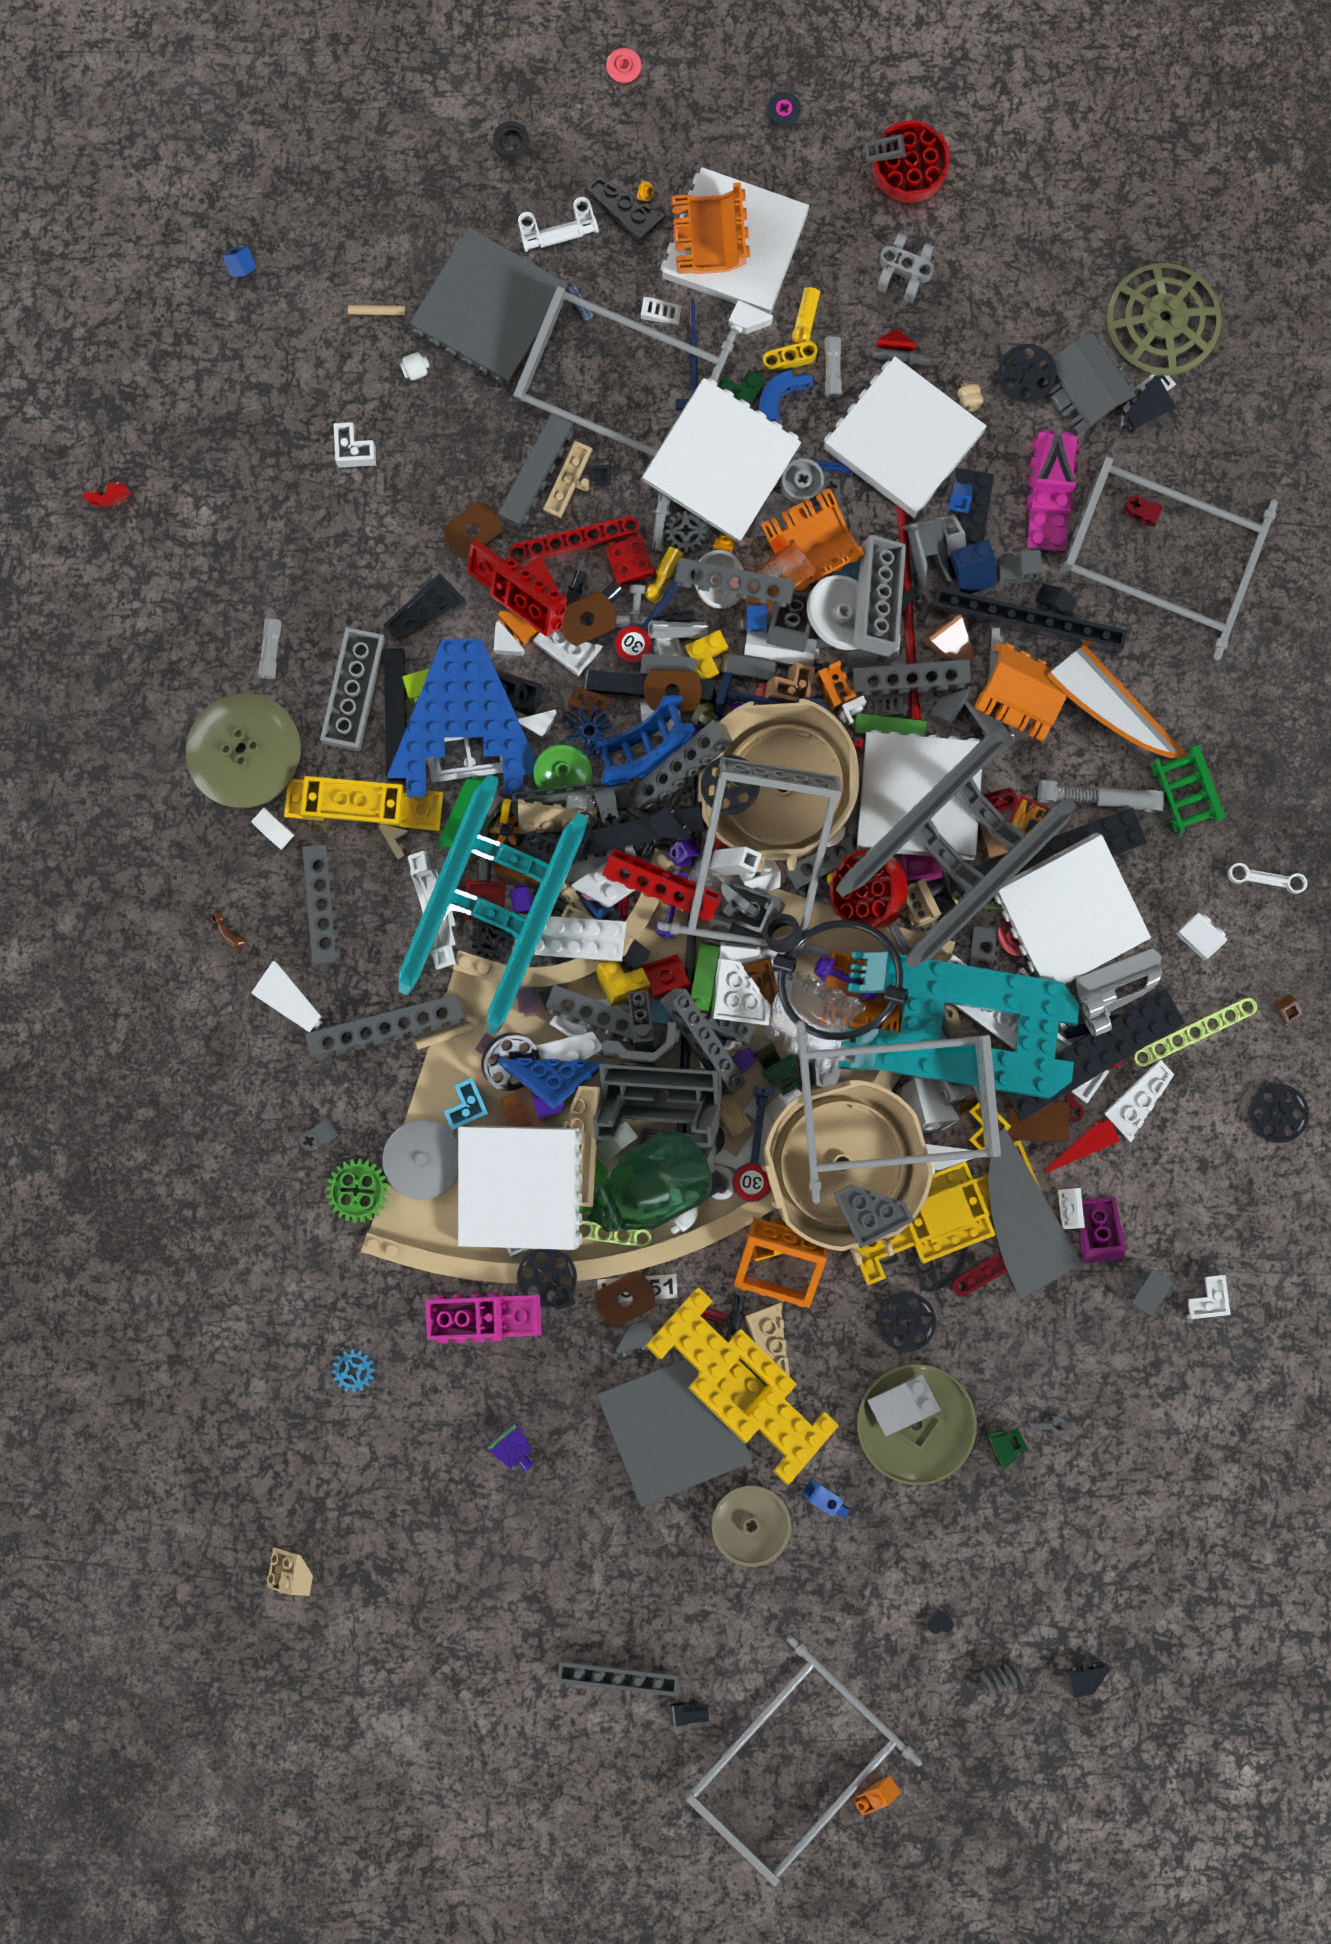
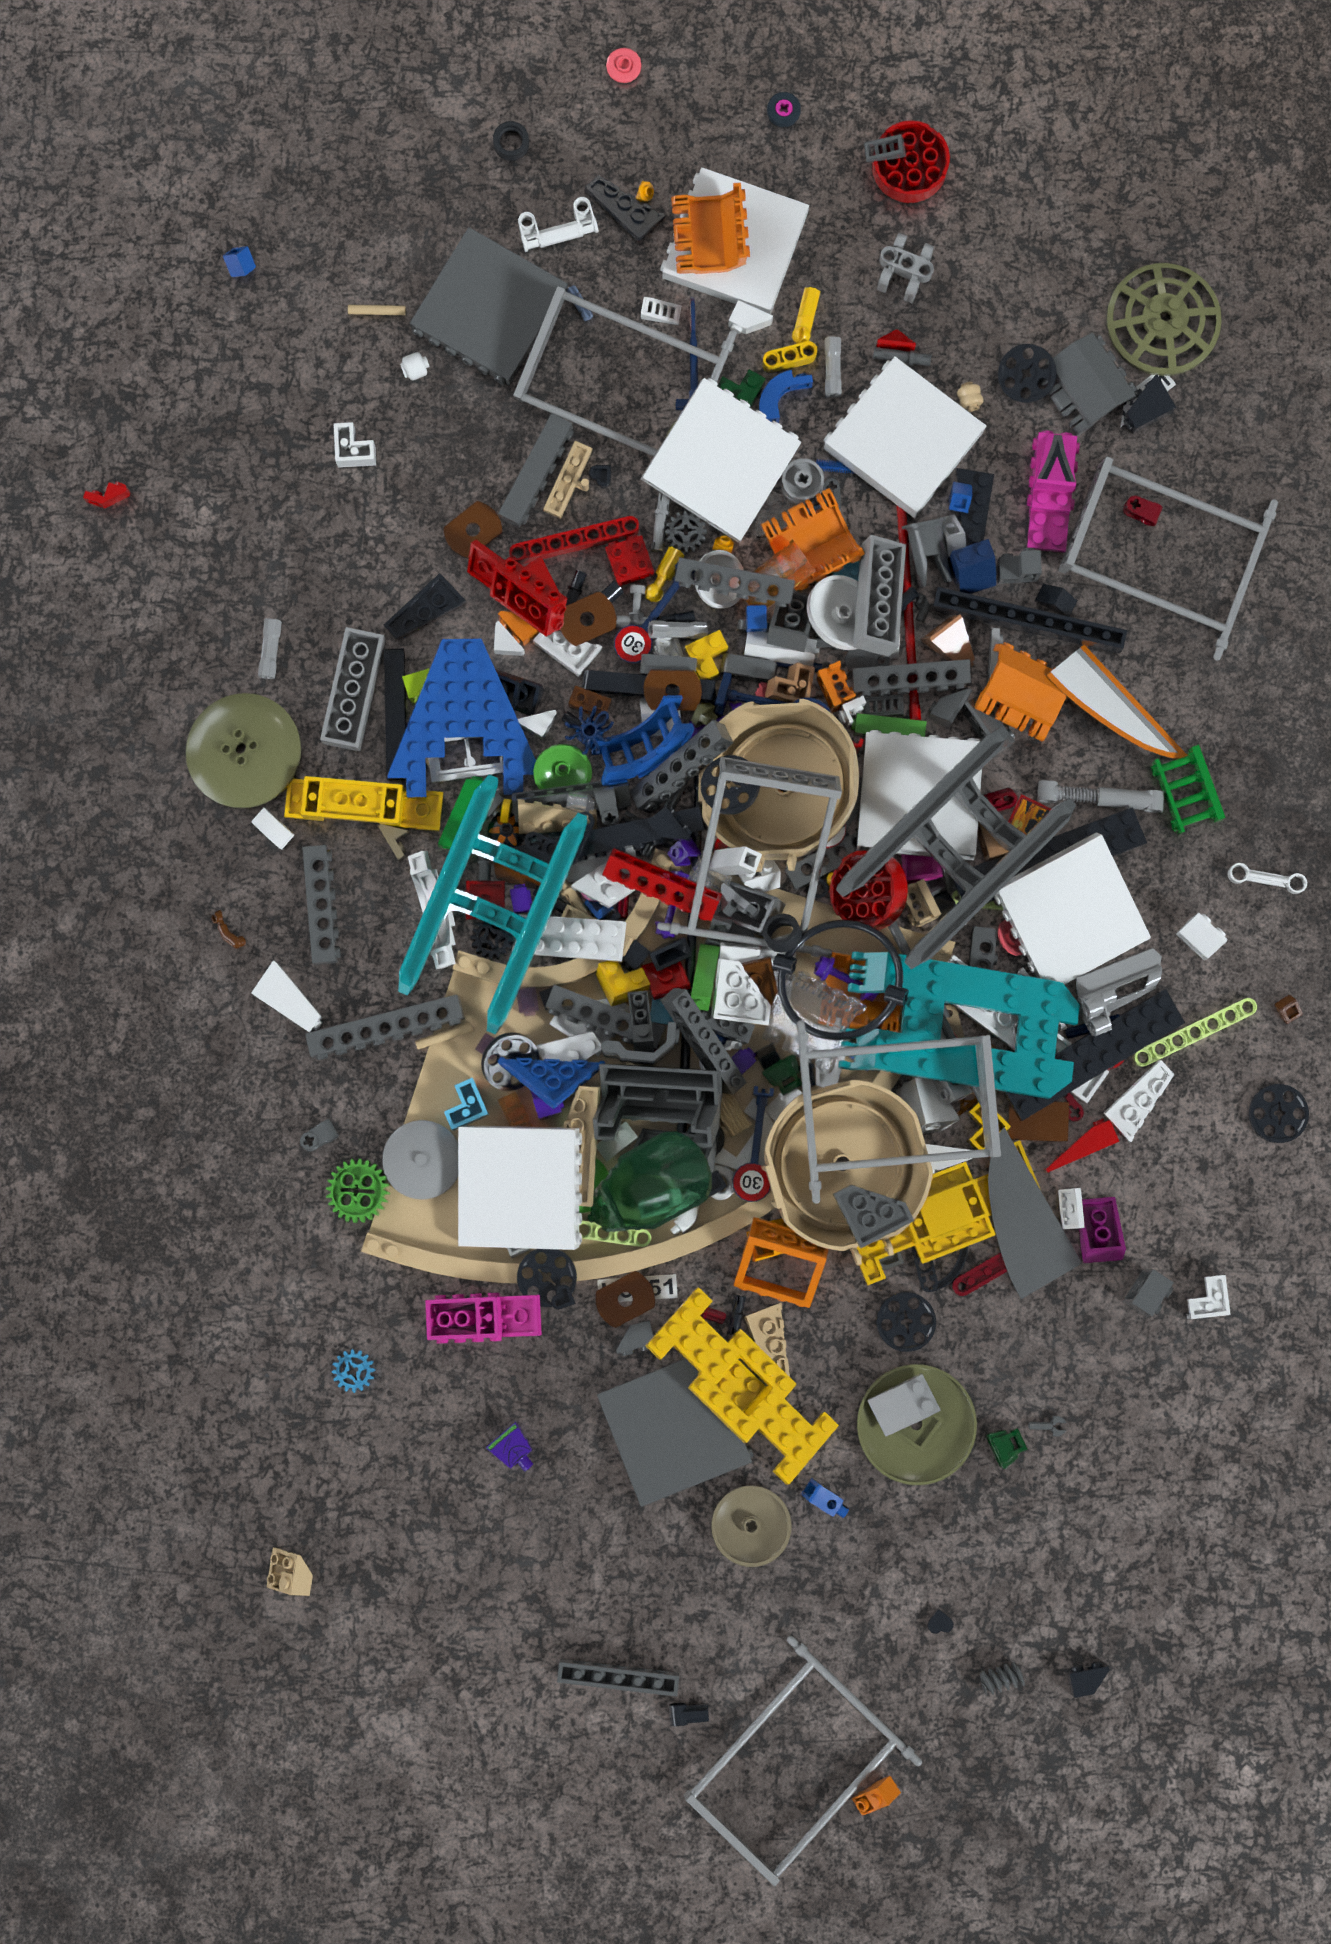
none -> black slope [649,937,693,971]

